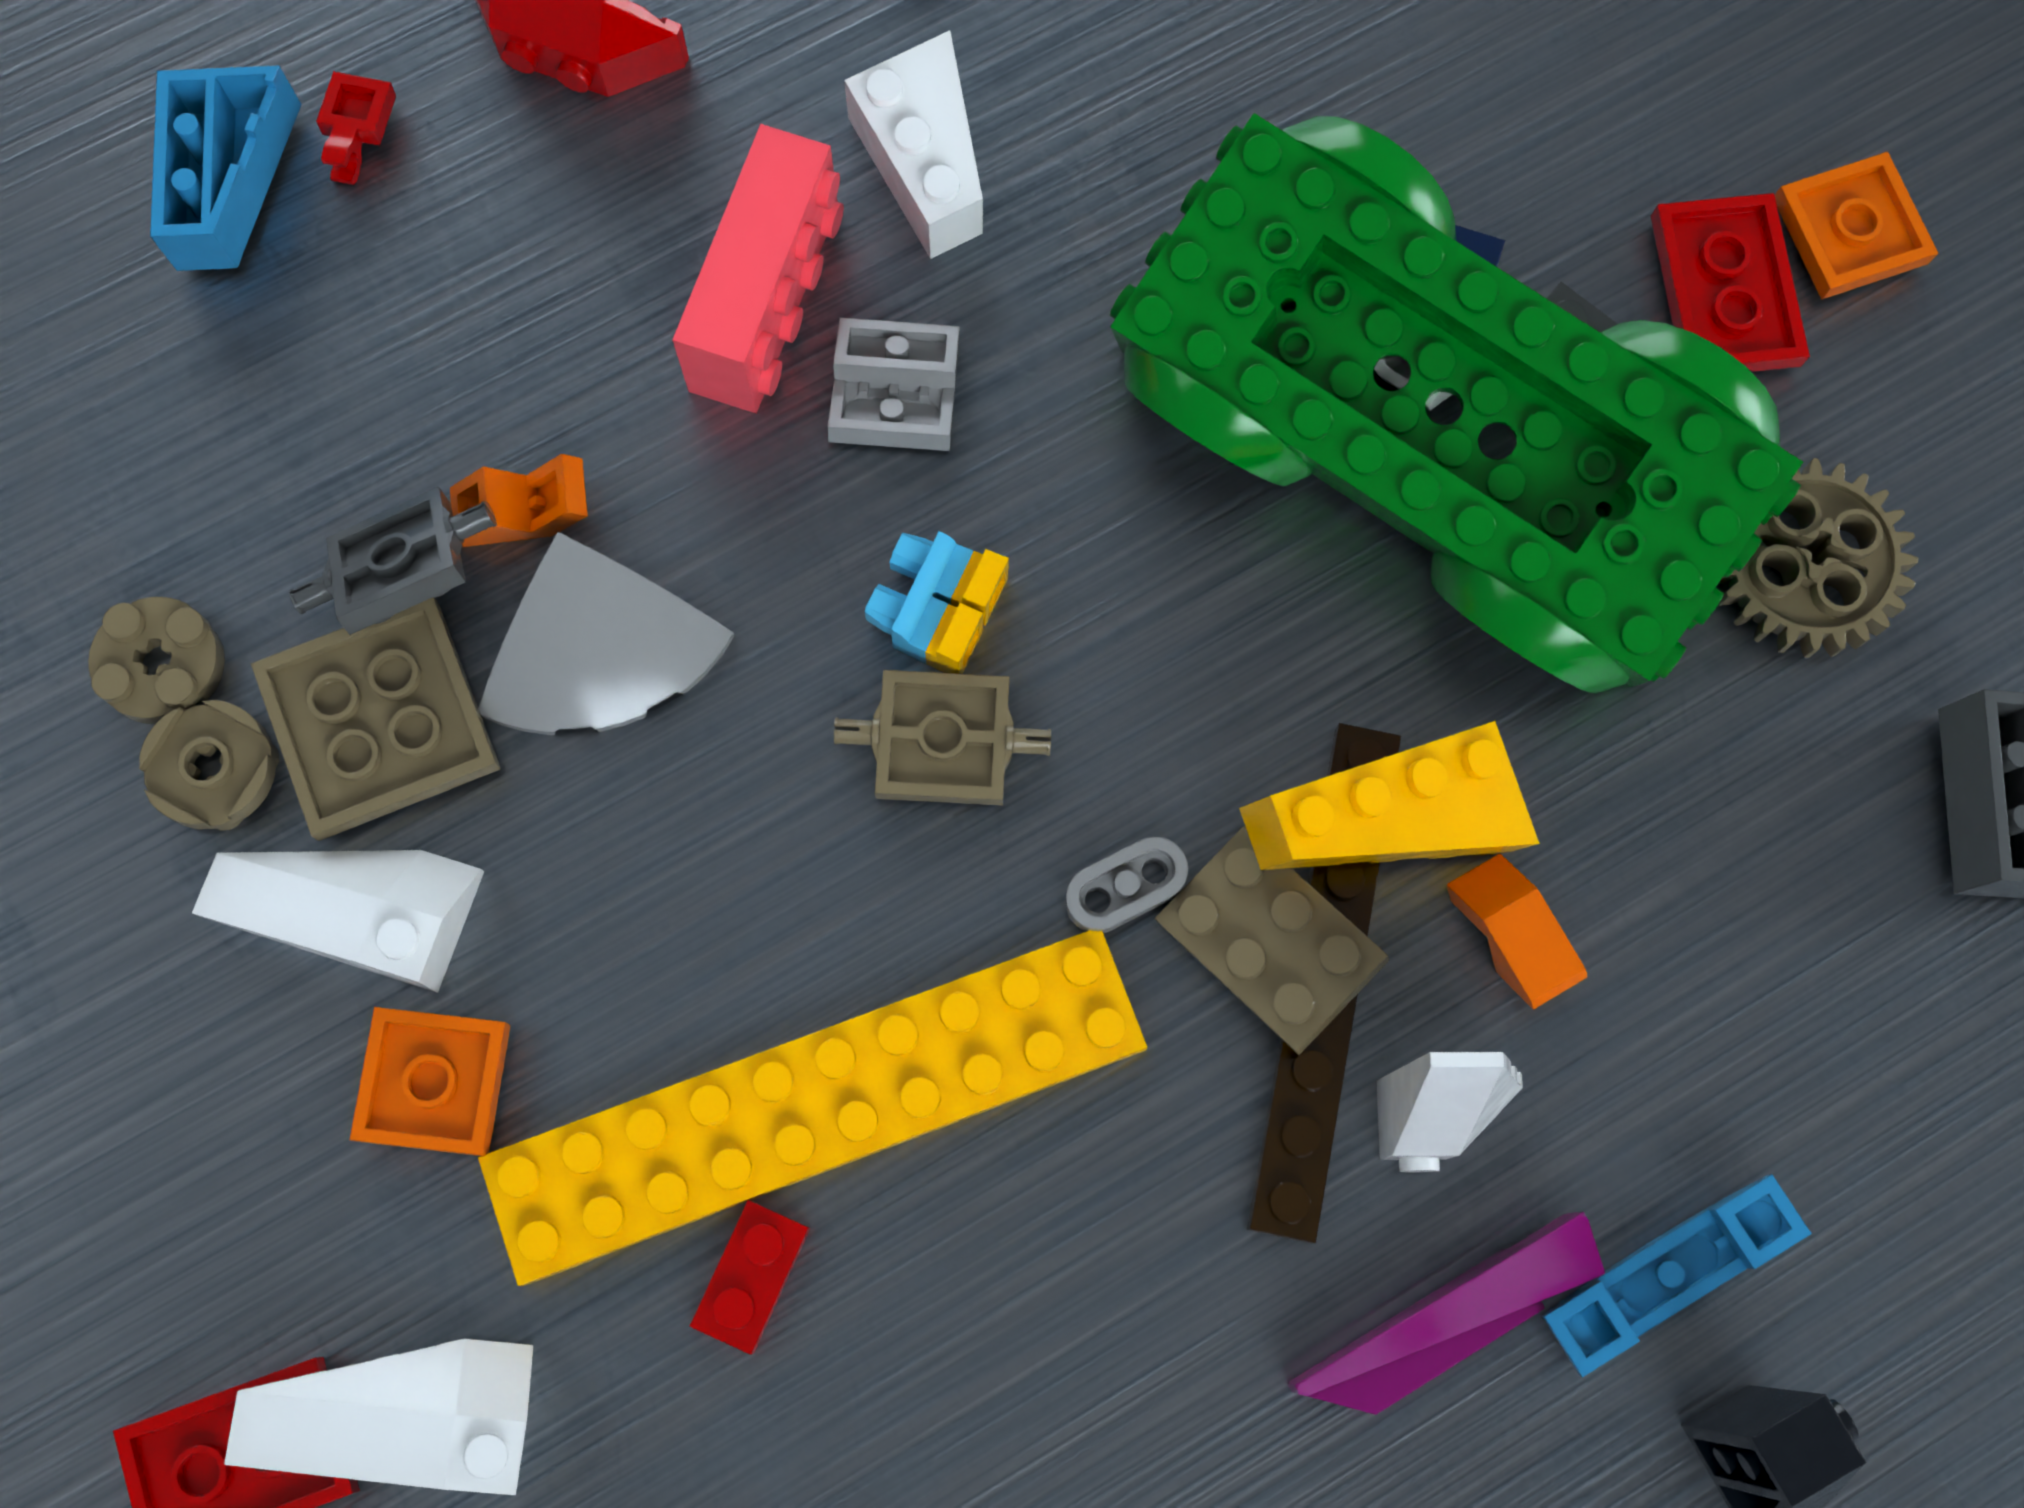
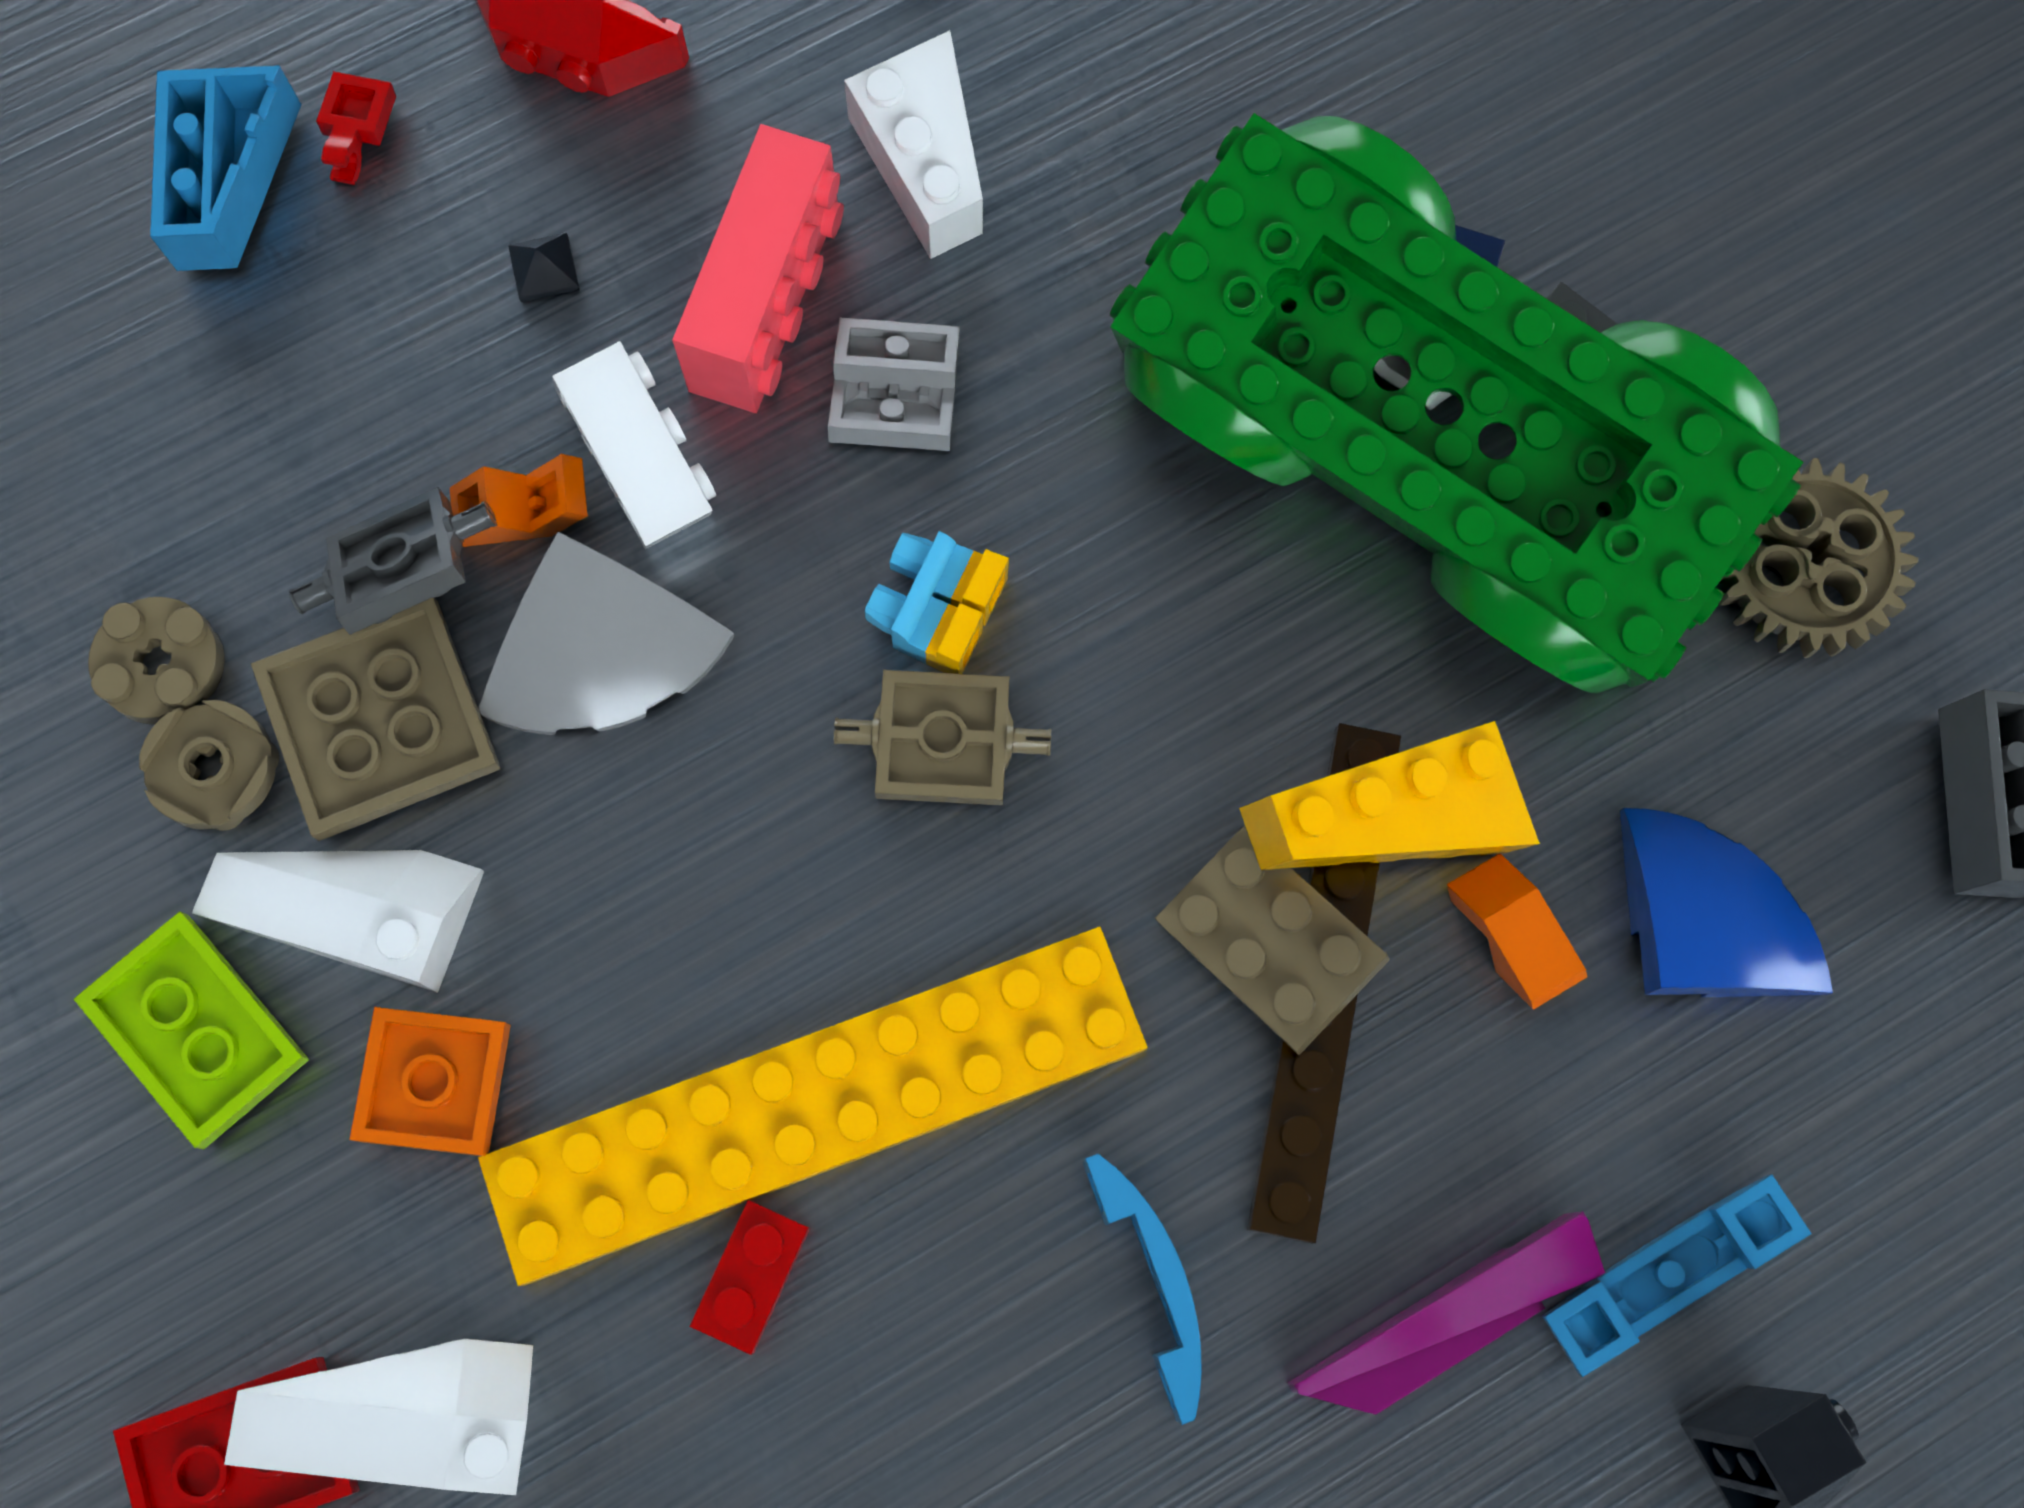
light grey plate [1065,837,1188,933] -> none
white wedge [1376,1052,1523,1172] -> none
red plate [1651,193,1810,372] -> none
orange plate [1775,152,1938,300] -> none
none -> lime plate [74,911,310,1150]
none -> black slope [508,233,580,302]
none -> white wedge [552,341,717,550]
none -> dark azure slope [1082,1154,1202,1425]
none -> blue brick [1620,808,1833,997]

